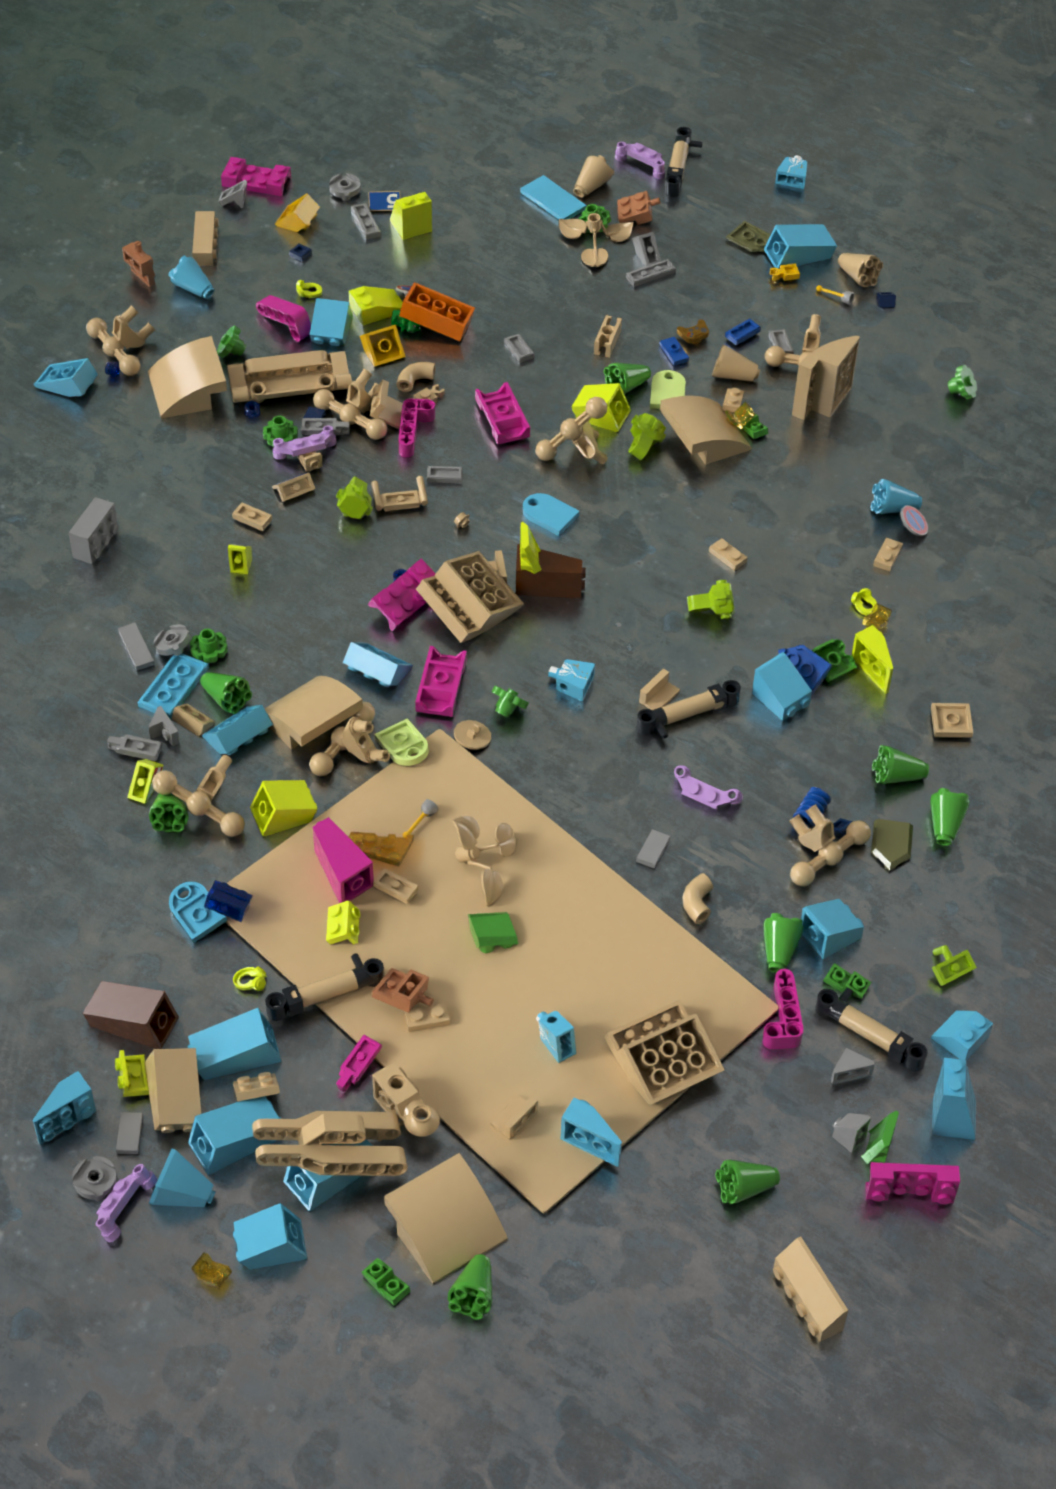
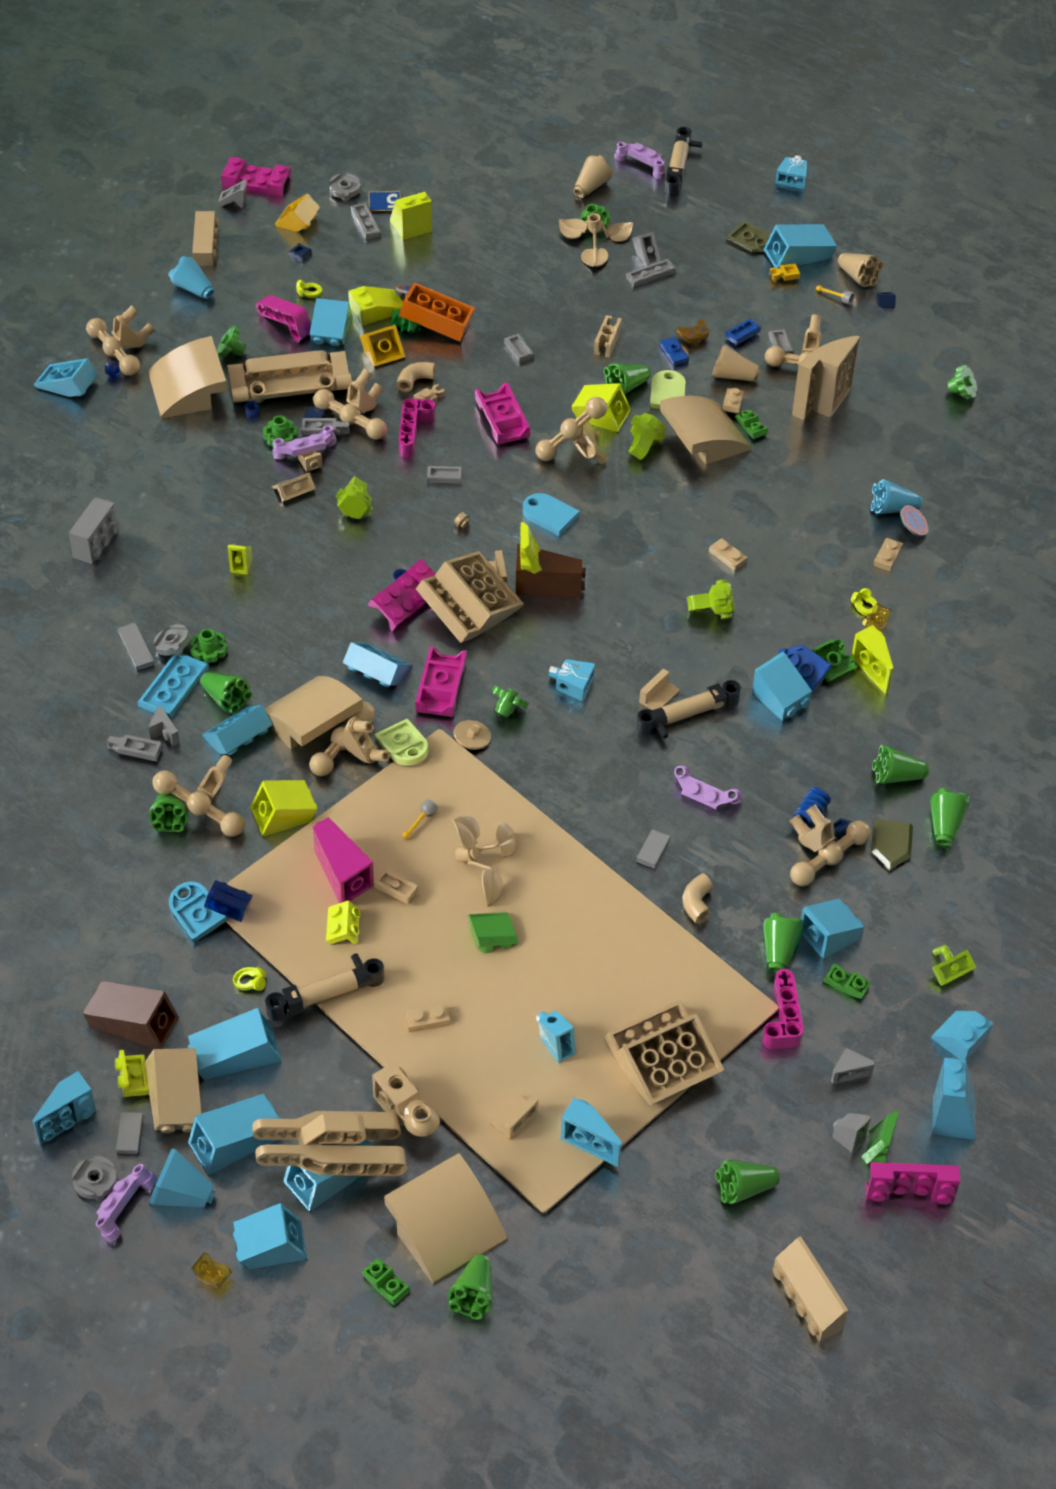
nougat plate [122,241,155,287] -> none
neon yellow slope [127,759,164,804] -> none
tan slope [172,704,215,736] -> none
tan plate [232,503,272,531] -> none
tan plate [233,1072,280,1102] -> none
dark pink hinge [336,1035,382,1092] -> none
clear yellow wing [348,832,414,867] -> none
tan bracket [370,380,403,429] -> none
tan plate [371,476,428,511] -> none
nougat plate [372,968,434,1013] -> none
medium azure tile [520,175,586,220] -> none
nougat plate [617,191,661,225] -> none
clear yellow bracket [725,402,755,429] -> none
piece [815,988,928,1071] -> none
tan plate [931,703,973,738] -> none

